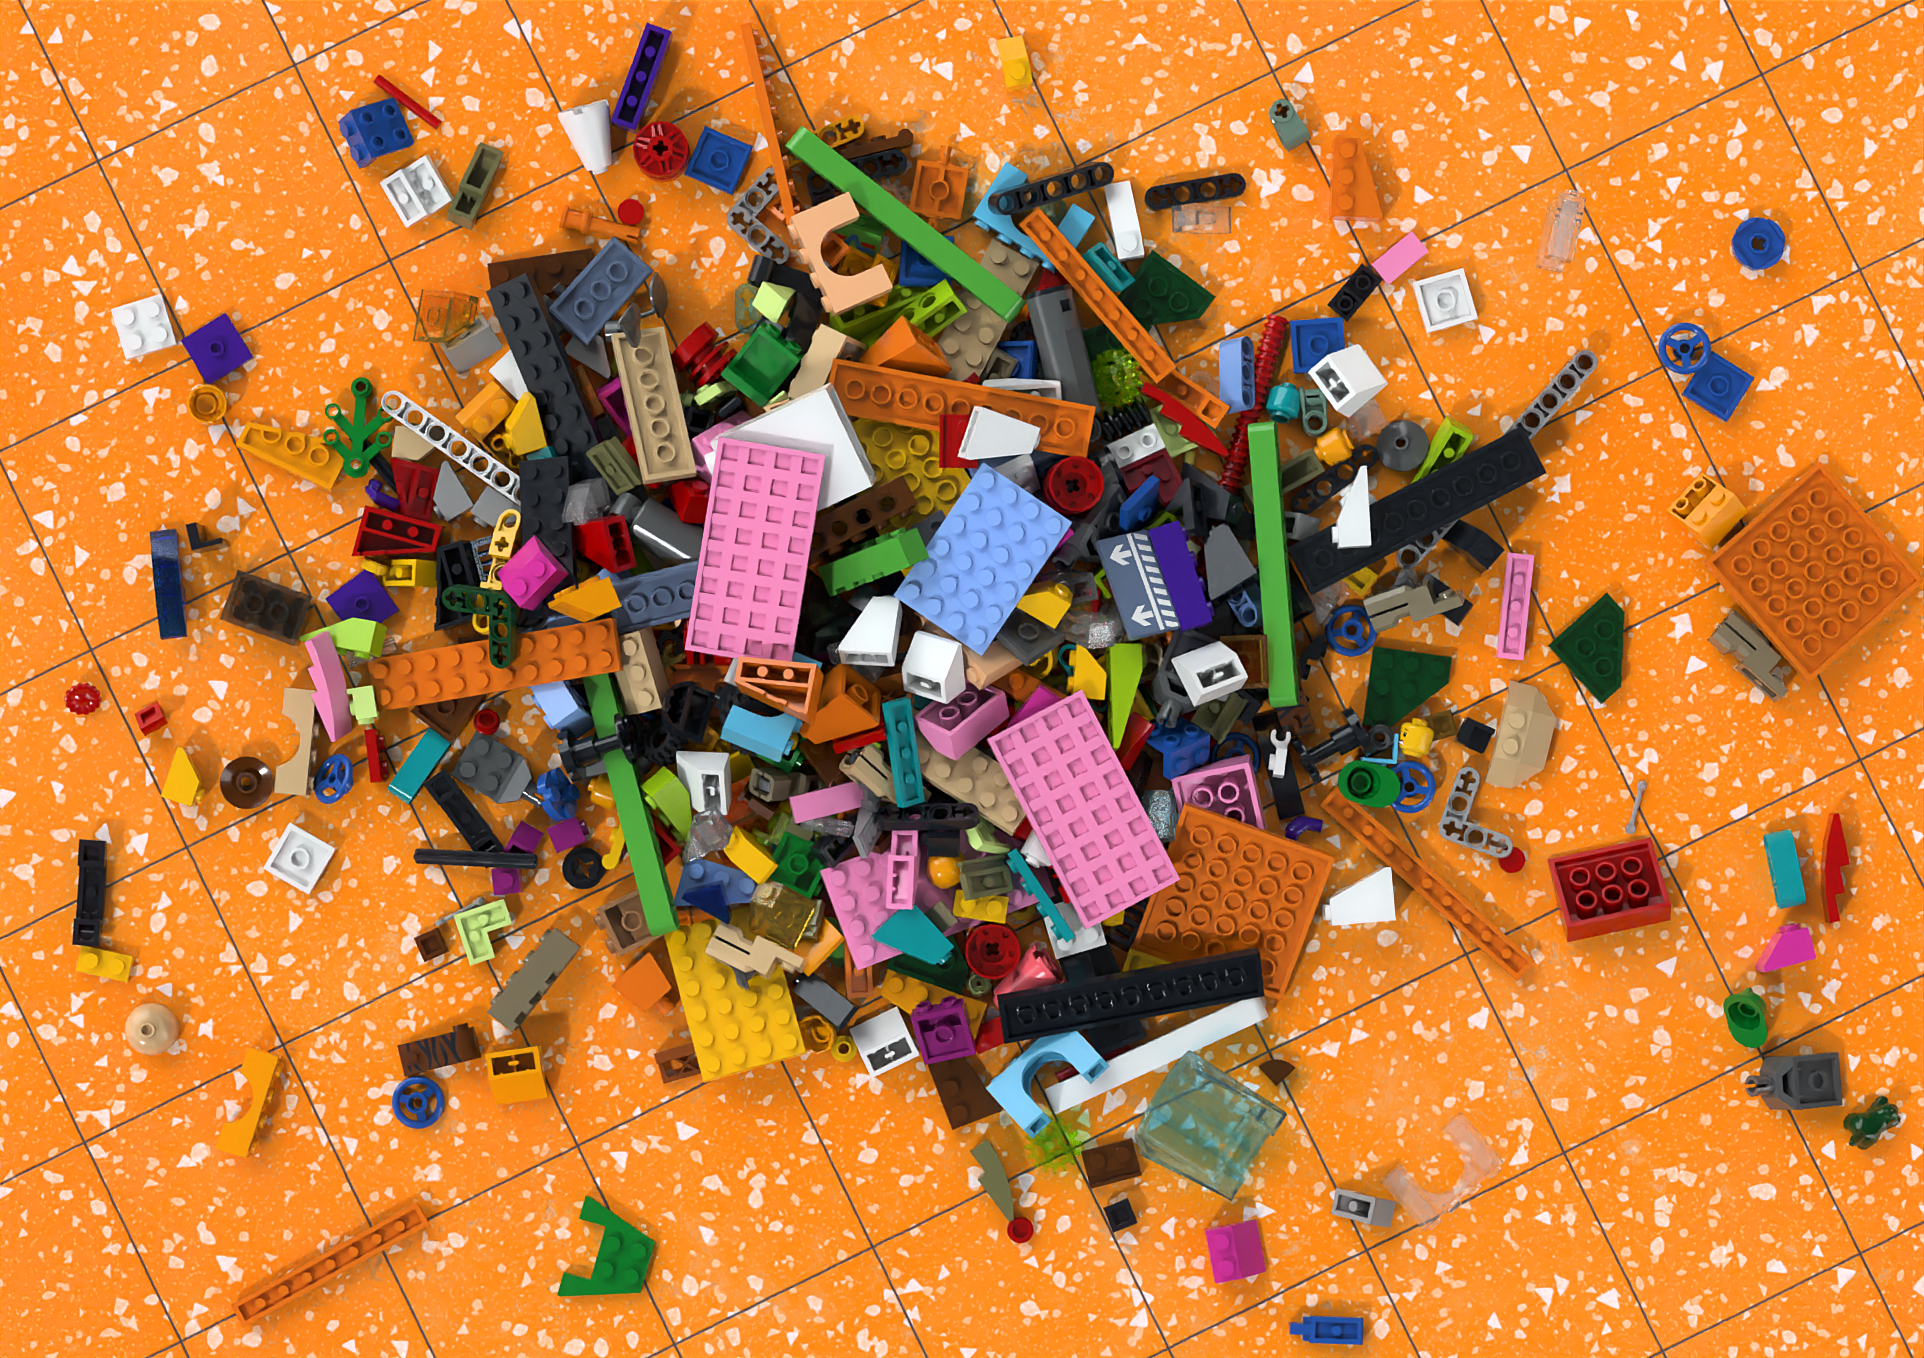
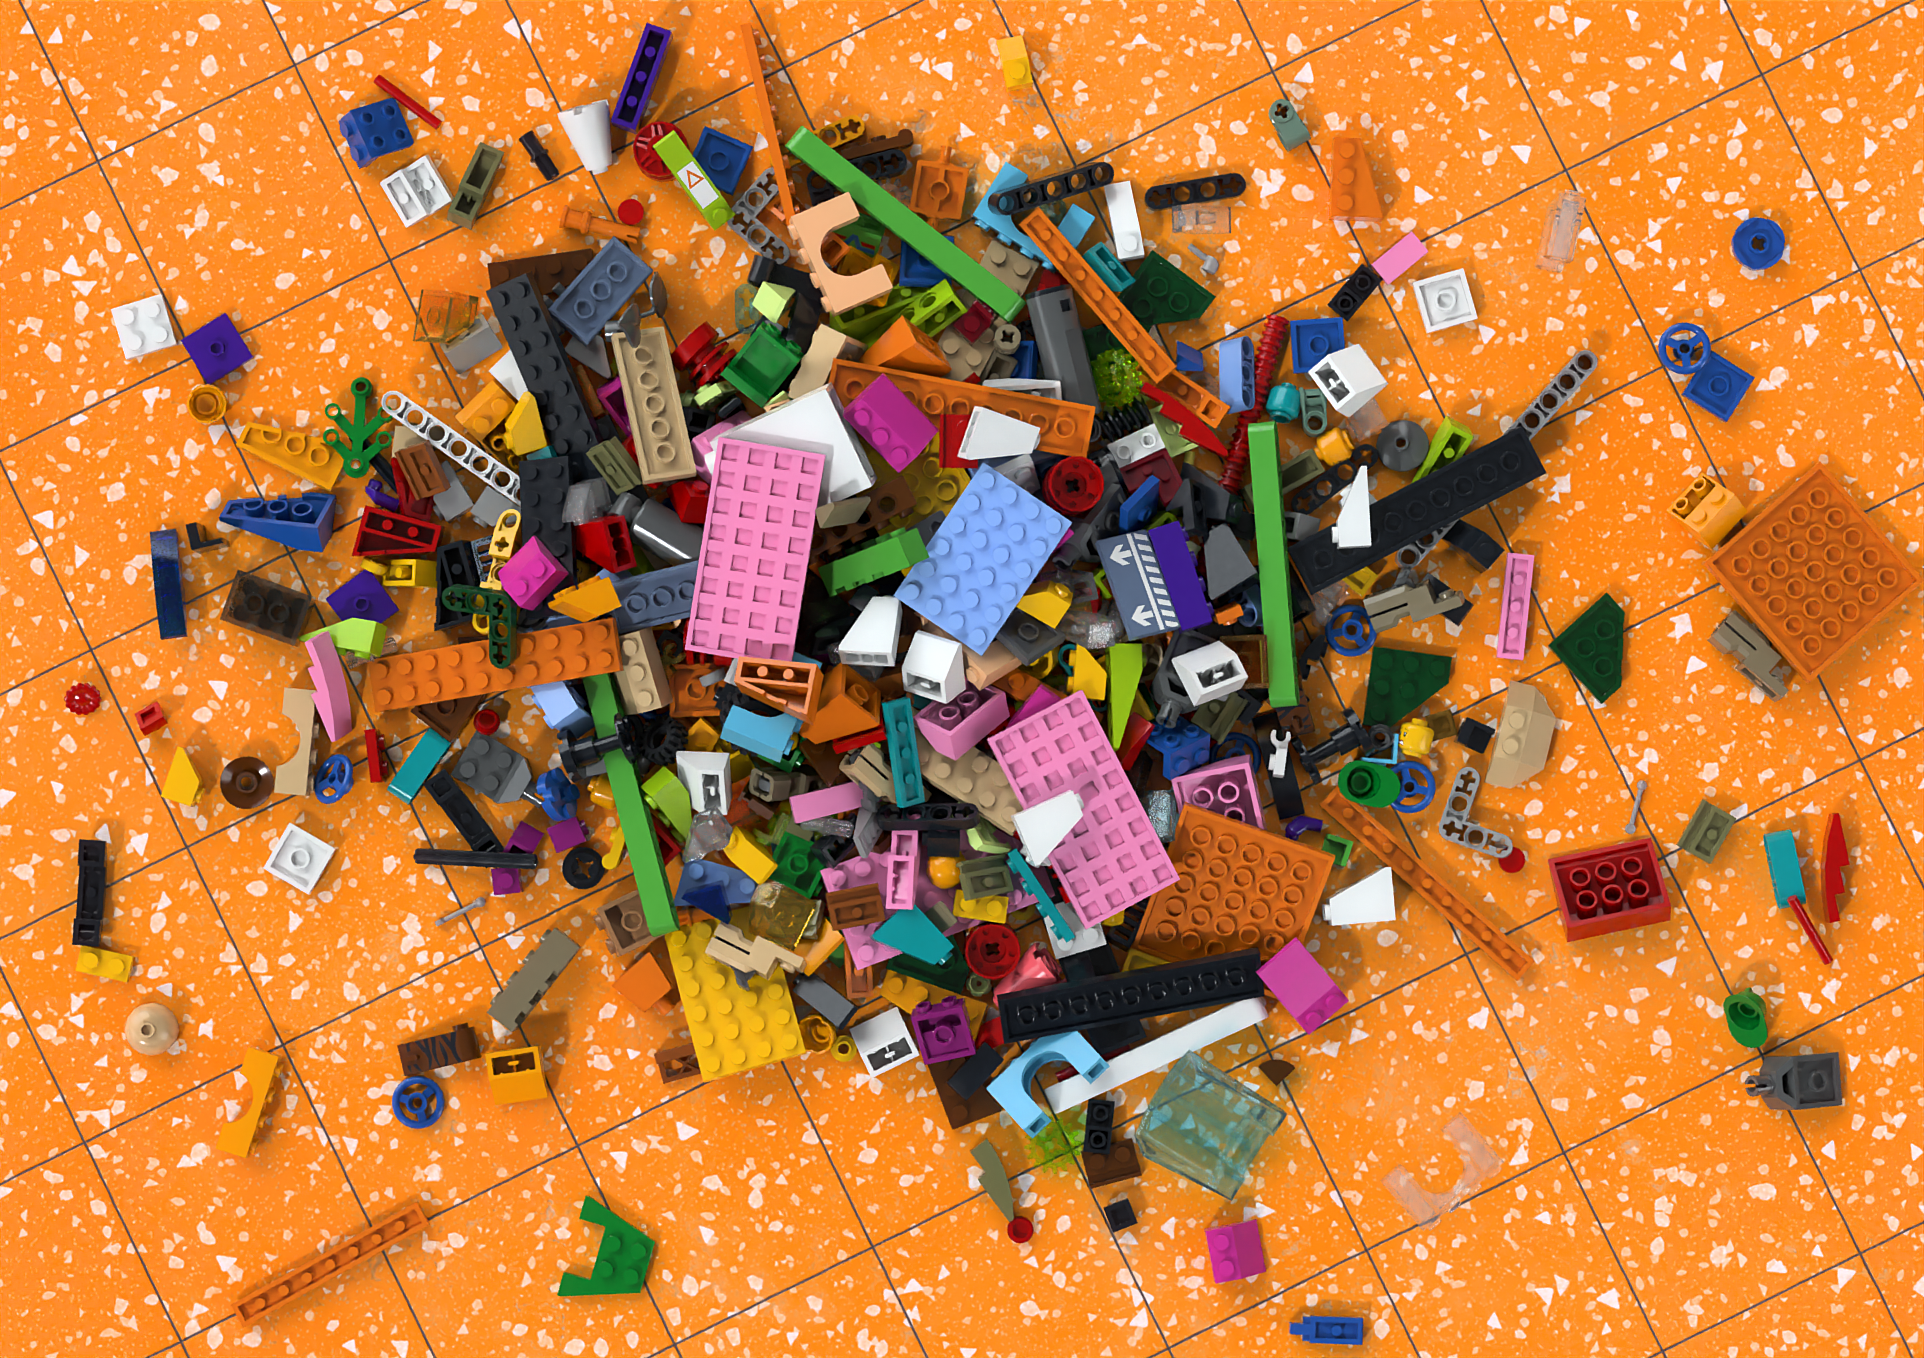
yellowish green brick [346,685,380,725] -> none
reddish brown tile [414,927,449,962] -> none
yellowish green plate [453,898,512,966] -> none
black slope [661,681,715,744] -> none
light grey slope [1331,1188,1396,1228] -> none
dark pink slope [1755,923,1816,972] -> none
dark green animal [1843,1096,1901,1150] -> none
none -> blue wedge [219,492,337,552]
none -> dark orange plate [394,440,451,500]
none -> black axle [519,131,559,181]
none -> lime slope [653,130,735,231]
none -> light grey tile [699,668,726,687]
none -> dark tan slope [815,496,871,528]
none -> dark orange plate [825,883,886,931]
none -> dark pink slope [843,373,939,473]
none -> black slope [947,1042,1004,1101]
none -> dark red bracket [953,300,994,346]
none -> dark tan wheel [993,324,1021,355]
none -> white slope [1011,790,1085,866]
none -> black slope [1083,1099,1115,1154]
none -> blue slope [1176,341,1203,371]
none -> light grey hand [1187,243,1219,275]
none -> orange plate [1213,601,1244,626]
none -> dark pink slope [1256,937,1349,1035]
none -> bright green panel [1321,834,1353,867]
none -> olive plate [1676,799,1736,864]
none -> red bar [1787,895,1833,965]

